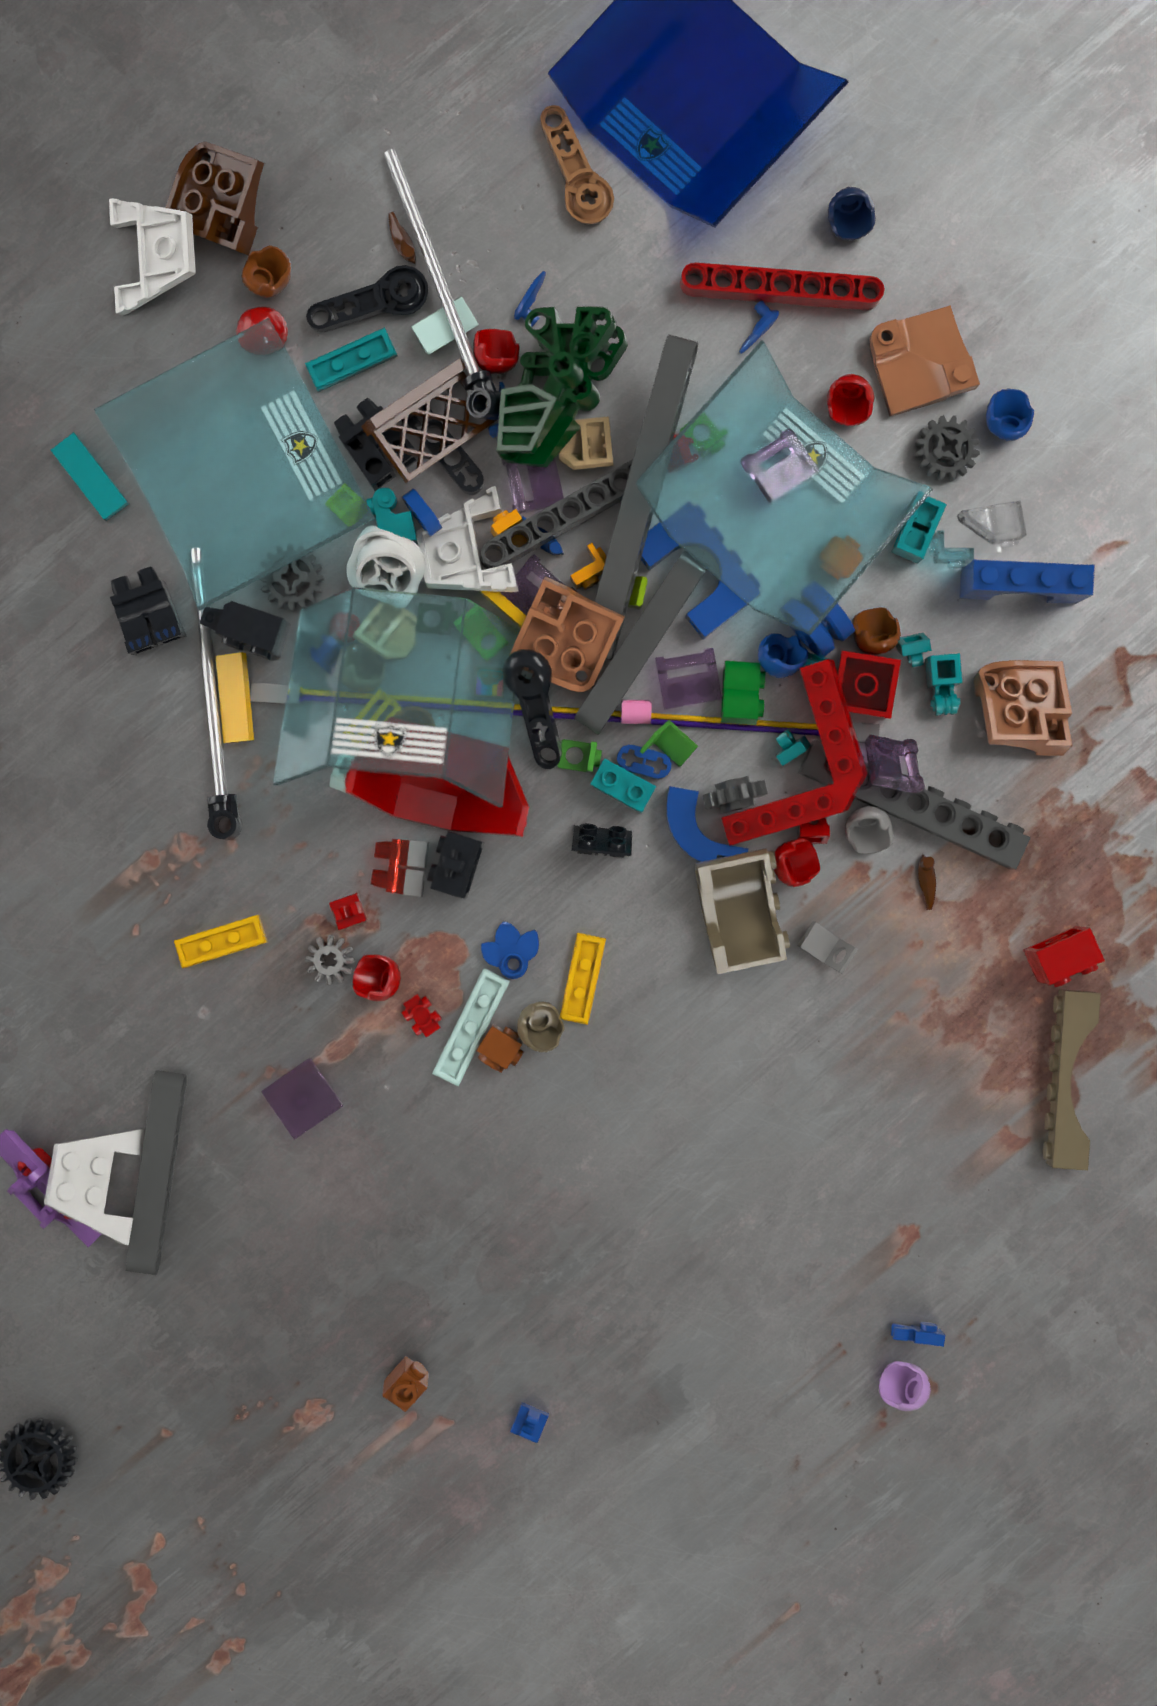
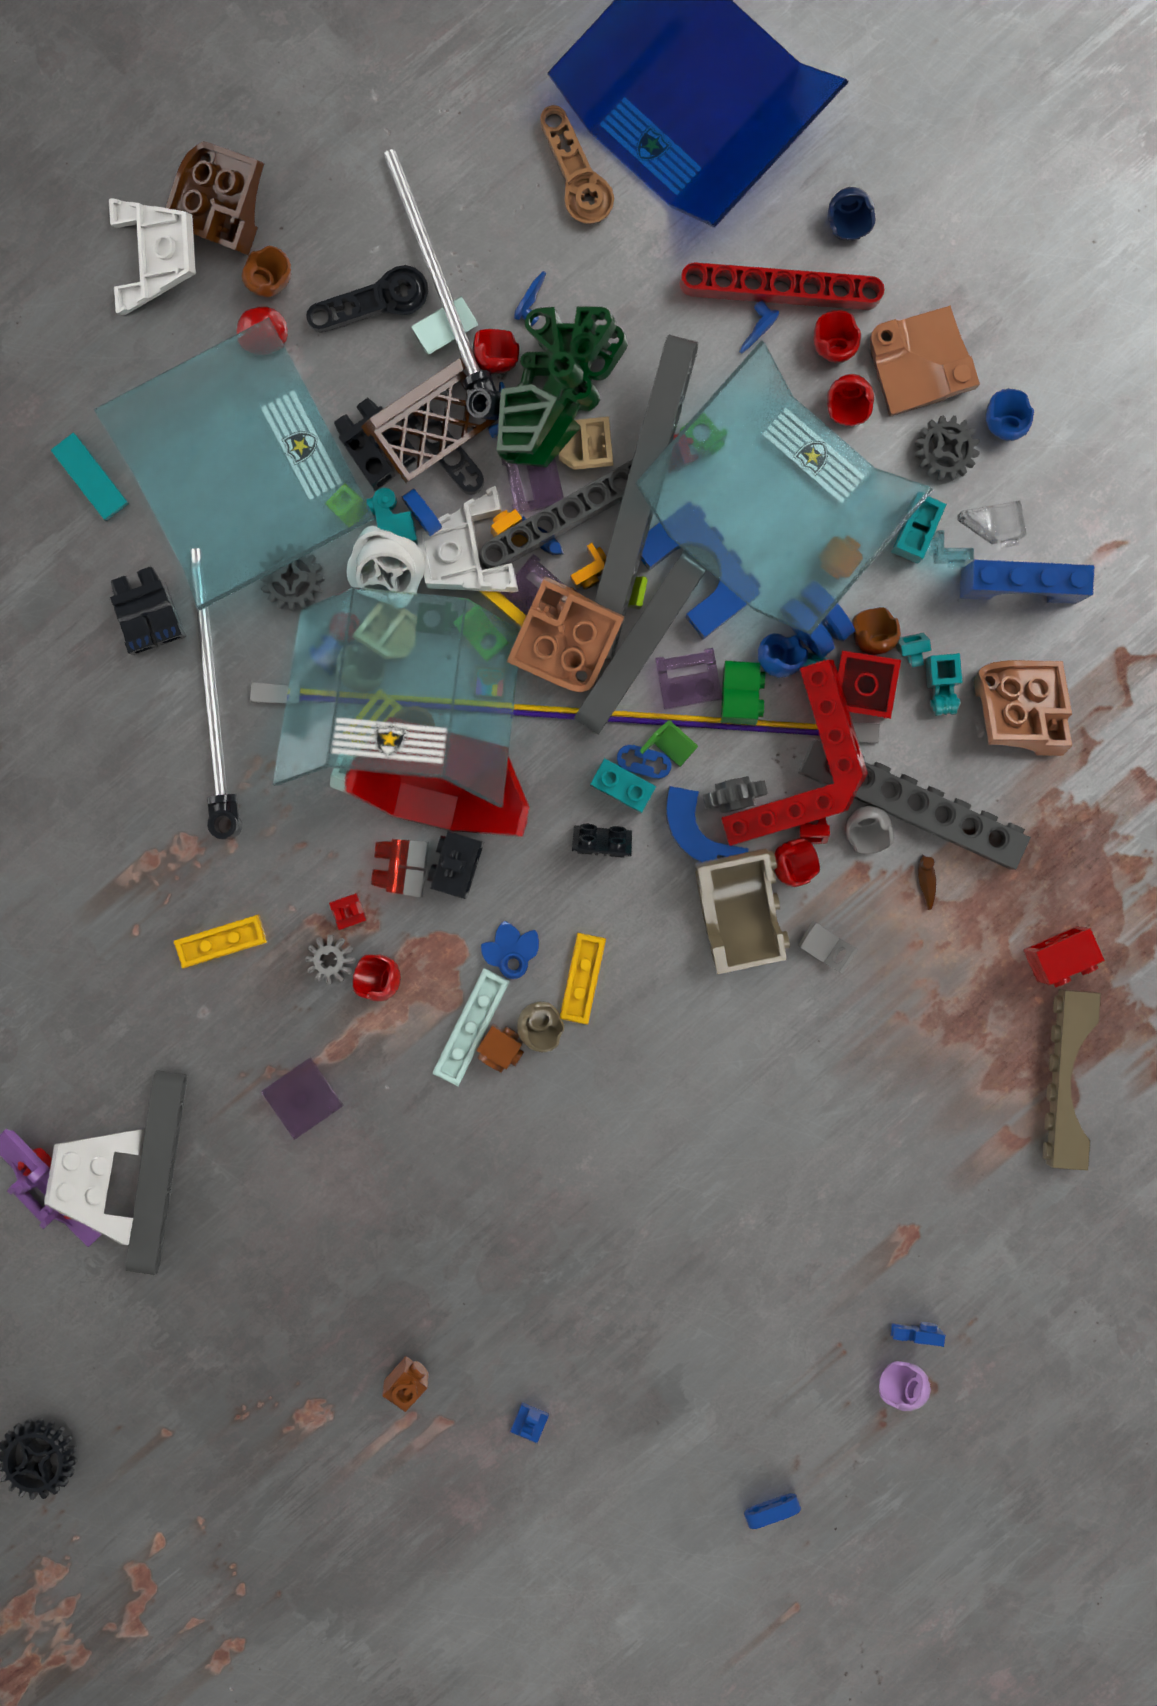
black hinge [200,601,291,660] -> none
yellow tile [216,652,254,744] -> none
teal tile [305,327,397,392] -> none
reddish brown bar [389,212,416,264] -> none
red piece [401,994,442,1037] -> none
black beam [503,649,563,769] -> none
bright green bracket [558,739,602,773] -> none
bright pink brick [621,699,652,724] -> none
plate [740,428,820,504] -> none
teal tile [776,729,811,766] -> none
clear purple plate [865,734,925,793] -> none
none -> blue beam [744,1493,801,1529]
none -> red hair [813,310,861,363]

